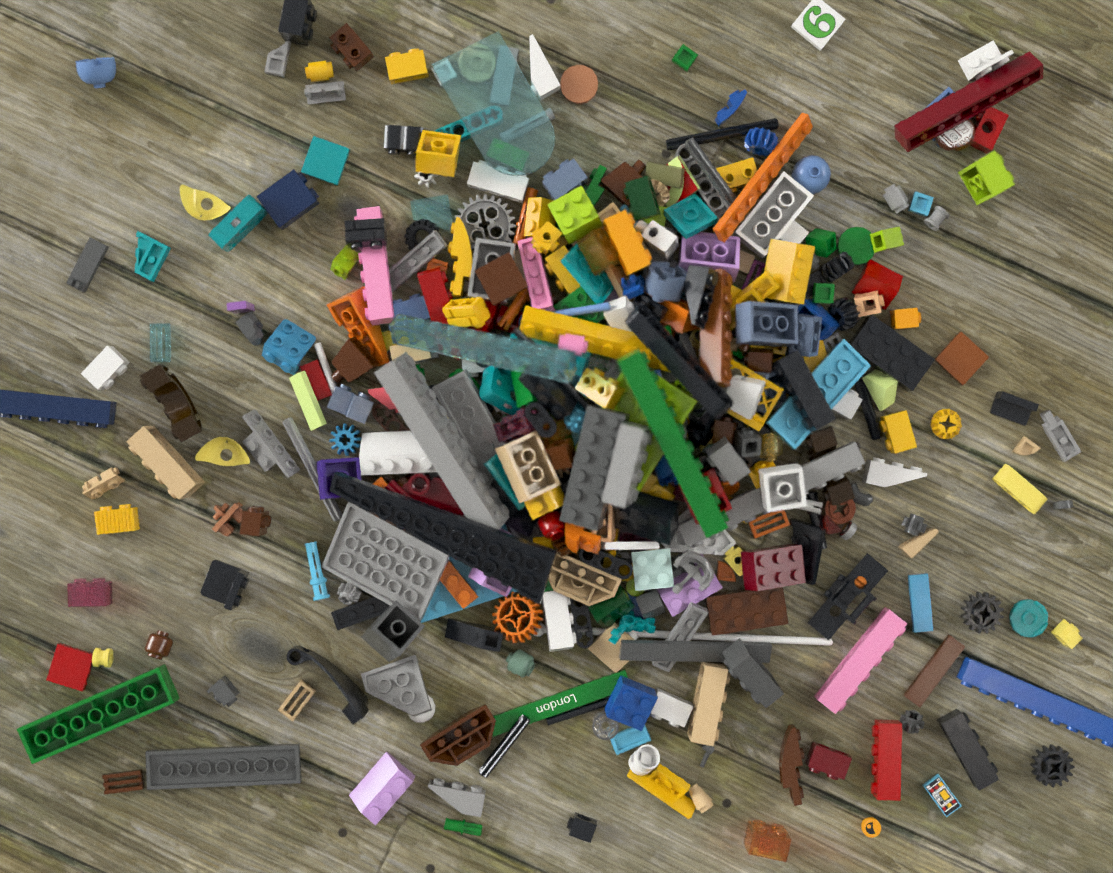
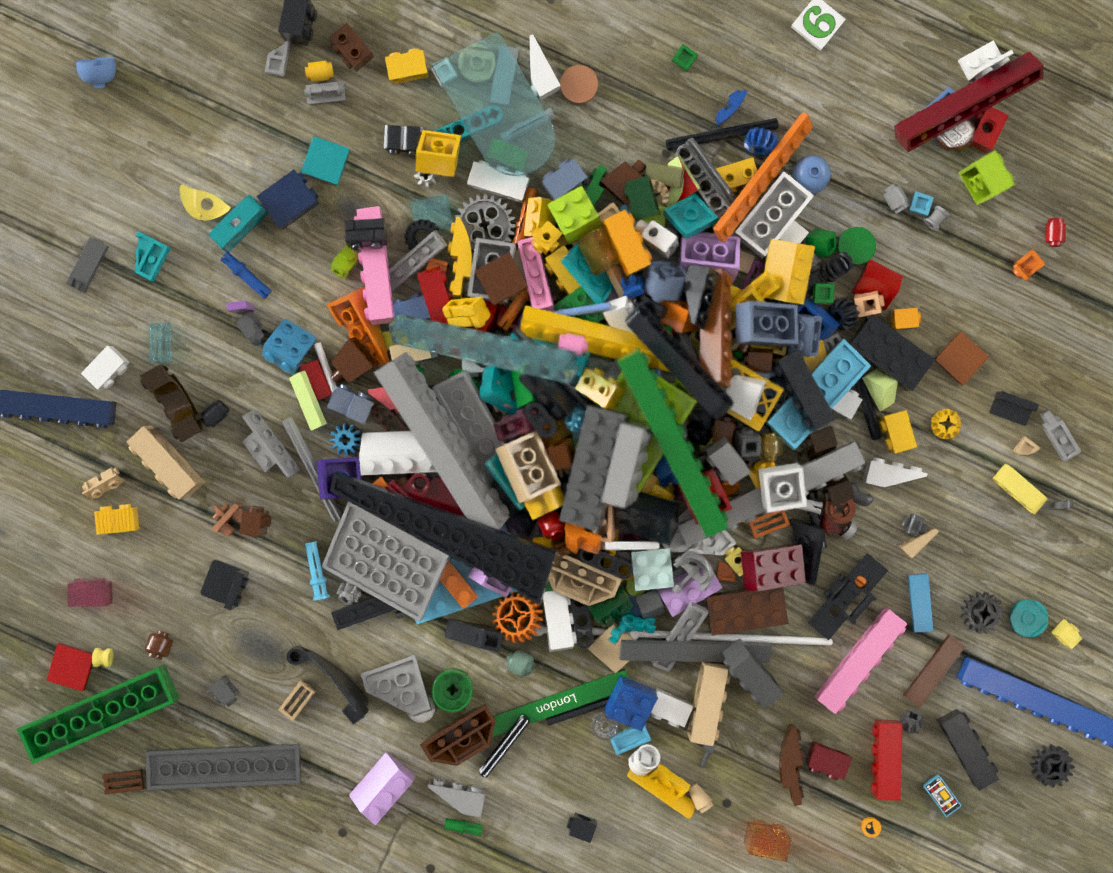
light yellow piece [195,437,250,466] -> none
dark grey slope [361,601,425,662] -> none
lime brick [870,227,904,253] -> none
none -> black brick [200,400,230,428]
none -> blue pin [220,251,272,299]
none -> green wheel [432,668,473,712]
none -> orange bracket [1013,249,1045,281]
none -> red brick [1045,218,1066,247]

